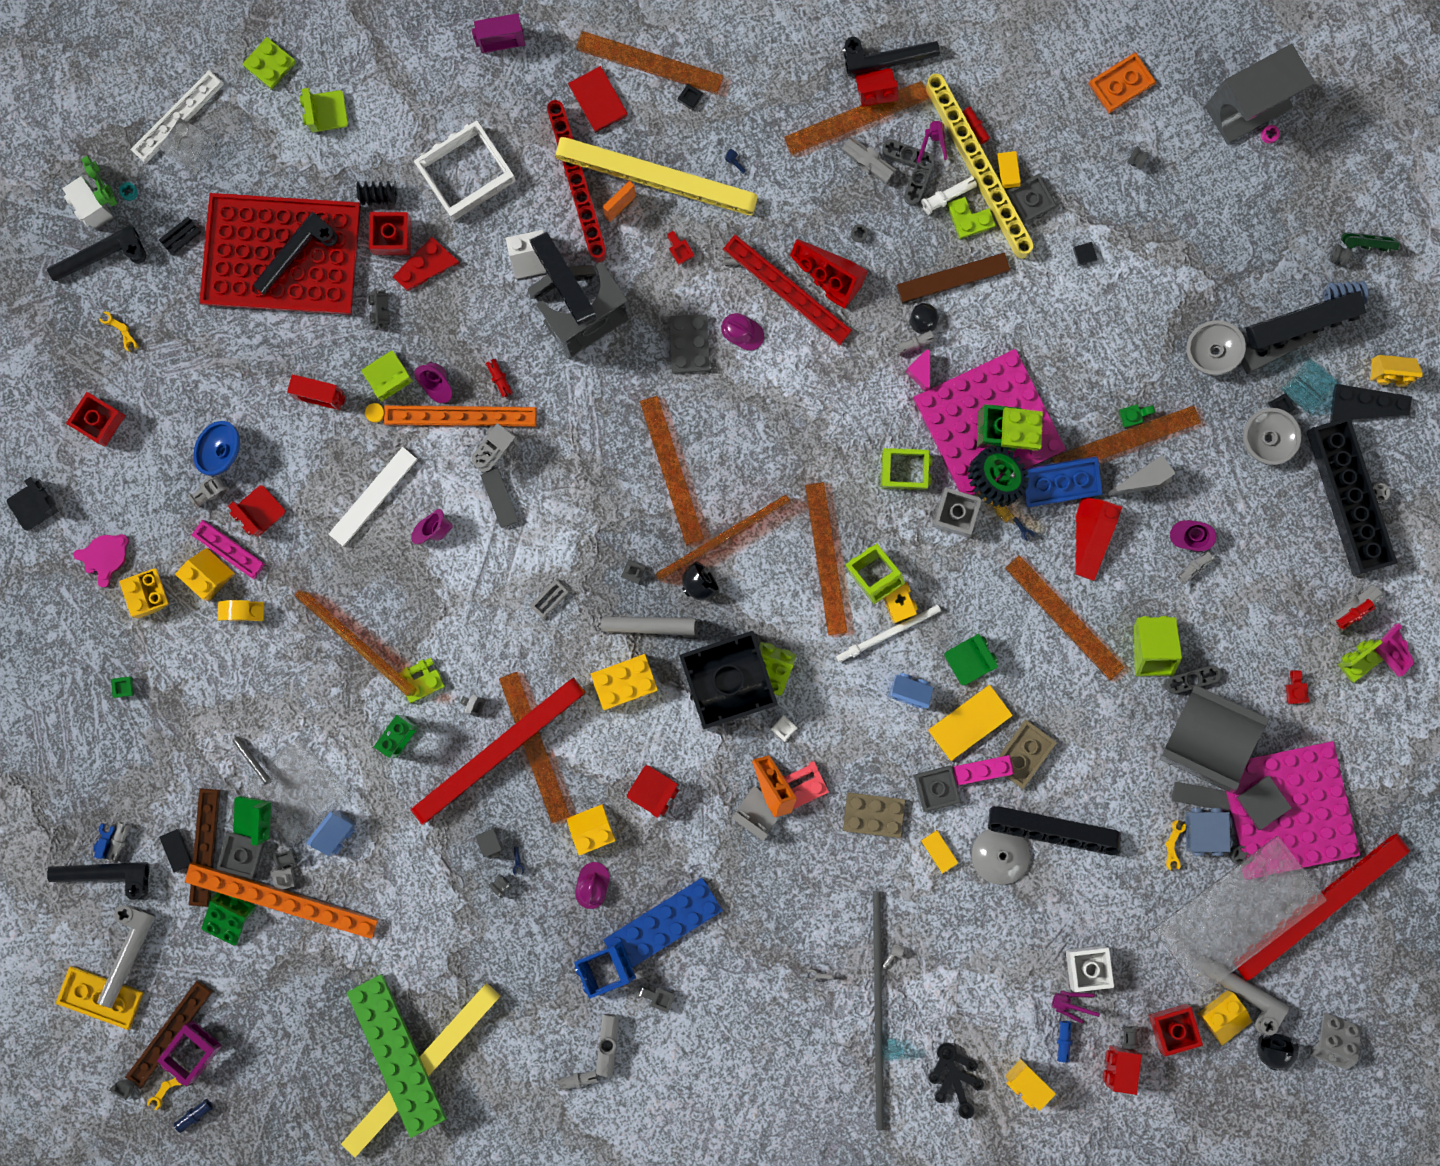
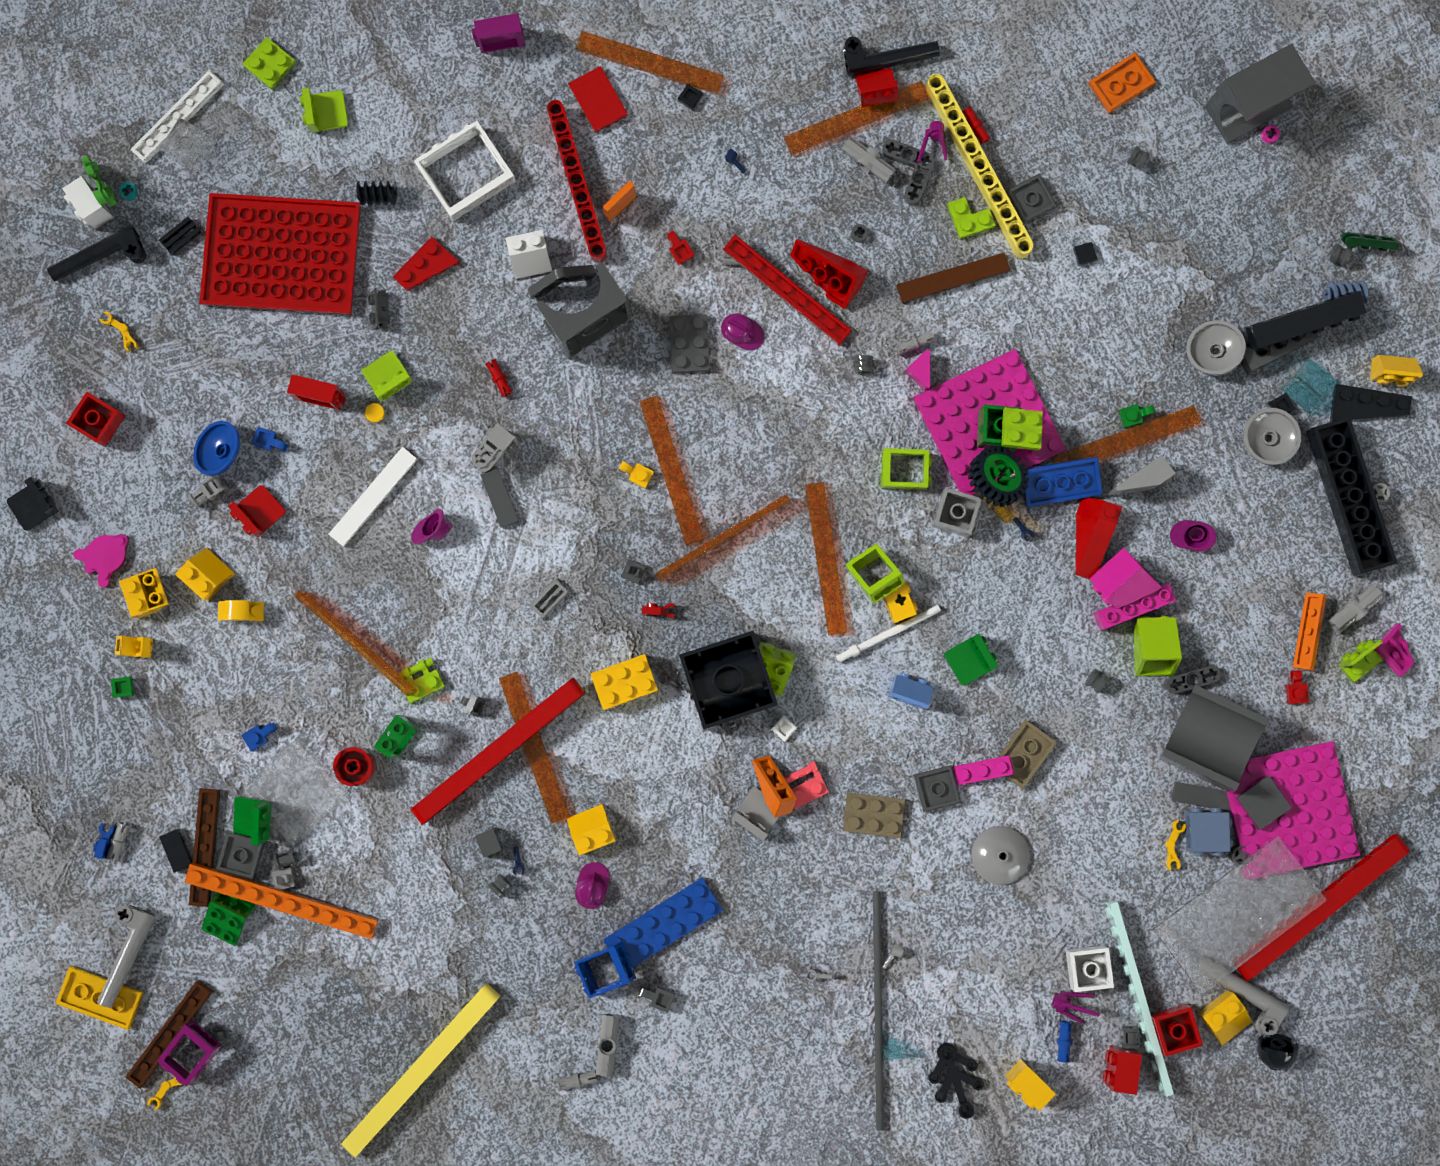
black axle [47,862,150,900] -> none
dark grey tile [109,1079,136,1100] -> none
dark blue pin [174,1099,213,1133] -> none
dark pink tile [192,520,265,579] -> none
dark grey bar [232,737,271,785] -> none
black axle [253,212,338,295] -> none
medium blue slope [306,810,356,856] -> none
bright green plate [346,974,447,1138] -> none
red brick [369,212,411,255] -> none
orange tile [384,405,537,427] -> none
magenta piece [414,361,452,403] -> none
black beam [529,232,597,326] -> none
light yellow beam [555,137,758,215] -> none
light grey axle [601,616,700,638] -> none
red bracket [627,765,679,818] -> none
black cylinder [682,561,719,600] -> none
black hair [909,303,939,334] -> none
yellow tile [920,830,958,874] -> none
white pin [921,176,977,215] -> none
yellow tile [928,684,1013,761] -> none
black beam [988,806,1121,855] -> none
yellow tile [997,151,1021,188] -> none
clear orange tile [1004,555,1125,681] -> none
light grey pin [1177,551,1214,585] -> none
light grey bracket [1310,1013,1361,1070] -> none
red pin [1335,599,1376,630] -> none
none -> yellow brick [114,636,153,658]
none -> blue plate [241,723,278,751]
none -> blue plate [251,426,288,452]
none -> red brick [333,747,376,786]
none -> yellow plate [619,461,654,489]
none -> red plate [642,603,675,618]
none -> dark grey wheel [854,355,874,374]
none -> dark grey wheel [1085,669,1108,693]
none -> dark pink slope [1090,548,1162,609]
none -> dark pink brick [1093,583,1176,631]
none -> light aqua plate [1105,900,1174,1097]
none -> orange plate [1292,593,1327,671]

